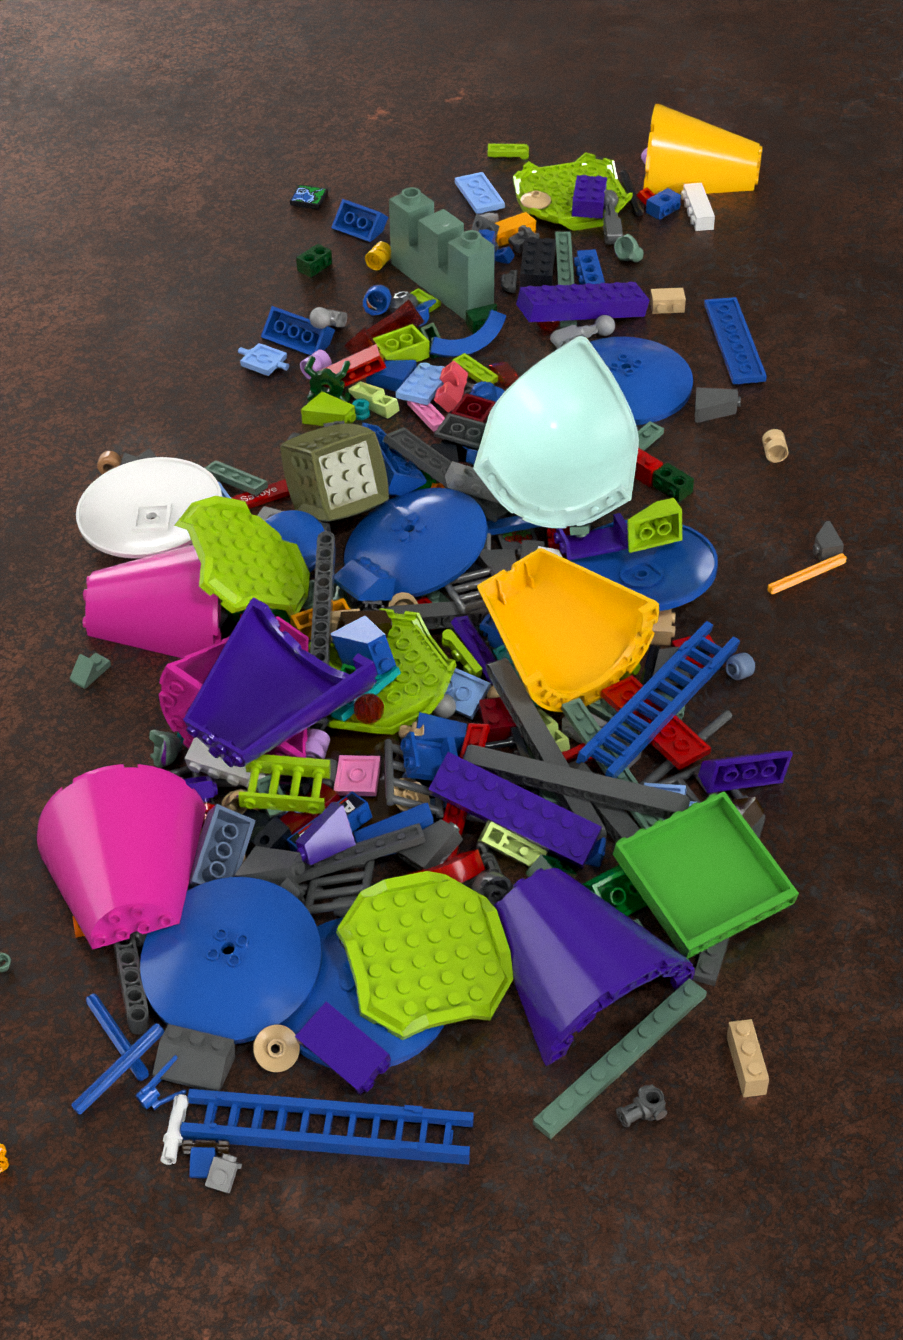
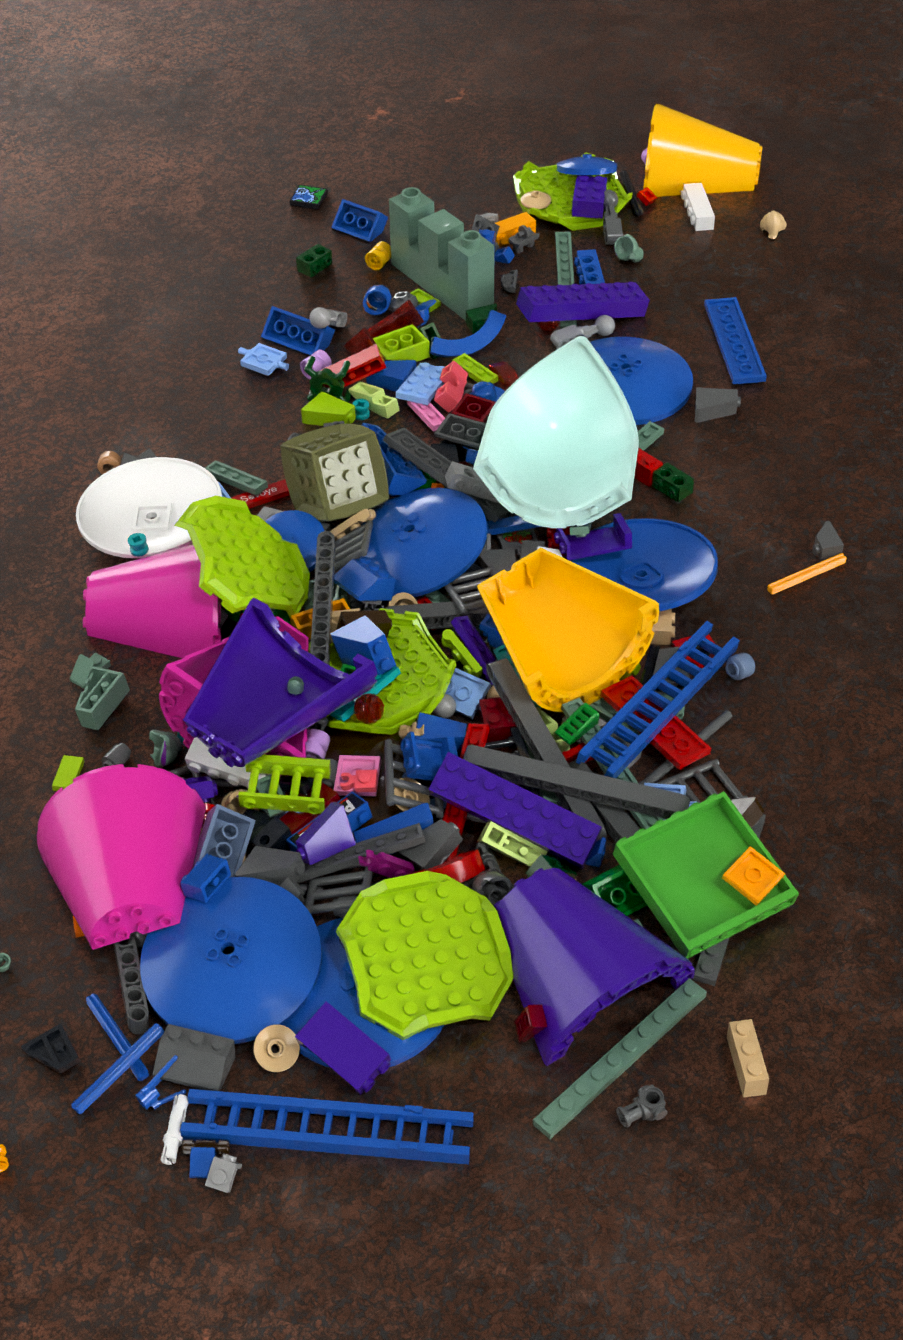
light blue plate [455,172,505,214] -> none
lime plate [488,144,529,160] -> none
black brick [520,237,556,287] -> none
lime slope [627,498,682,553] -> none
blue brick [646,188,681,220] -> none
tan brick [650,288,686,314] -> none
dark purple slope [698,751,793,793] -> none
tan wheel [762,429,789,463] -> none
none -> black wing [21,1023,81,1074]
none -> lime tile [52,755,84,791]
none -> sand green wedge [75,666,130,730]
none -> dark grey brick [101,743,131,767]
none -> teal wheel [128,533,149,557]
none -> blue brick [180,854,231,903]
none -> sand green hinge [287,676,304,695]
none -> tan hinge [330,509,376,541]
none -> dark grey bar [335,520,373,572]
none -> coral plate [340,769,378,793]
none -> magenta plate [358,850,415,878]
none -> dark red slope [514,1005,547,1044]
none -> green slope [555,703,599,745]
none -> blue dish [557,154,617,175]
none -> light orange tile [722,846,785,906]
none -> tan hair [760,210,787,239]

